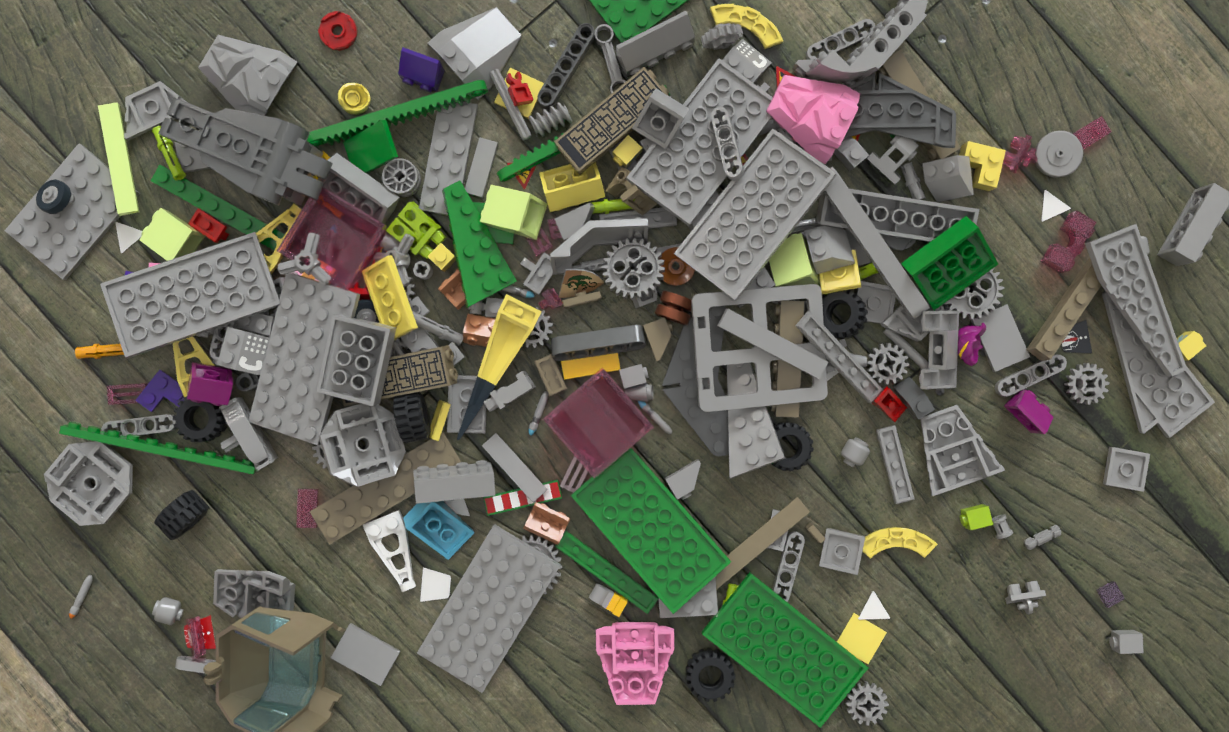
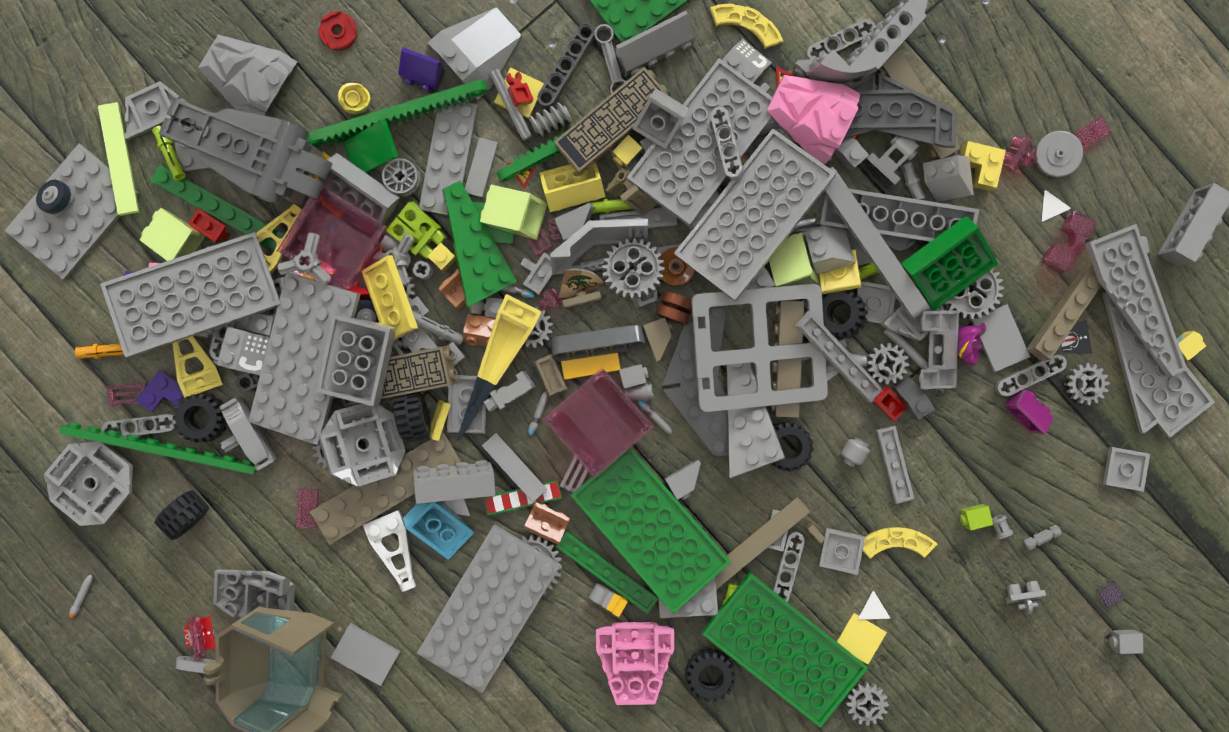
white sticker [116,222,142,253] -> none
light grey head [152,597,184,625] -> none
magenta slope [187,362,233,406] -> none
white sticker [420,568,451,602] -> none
light grey gear [701,23,743,50] -> none
light grey tile [717,308,828,379] -> none
light grey wedge [920,405,1005,497] -> none

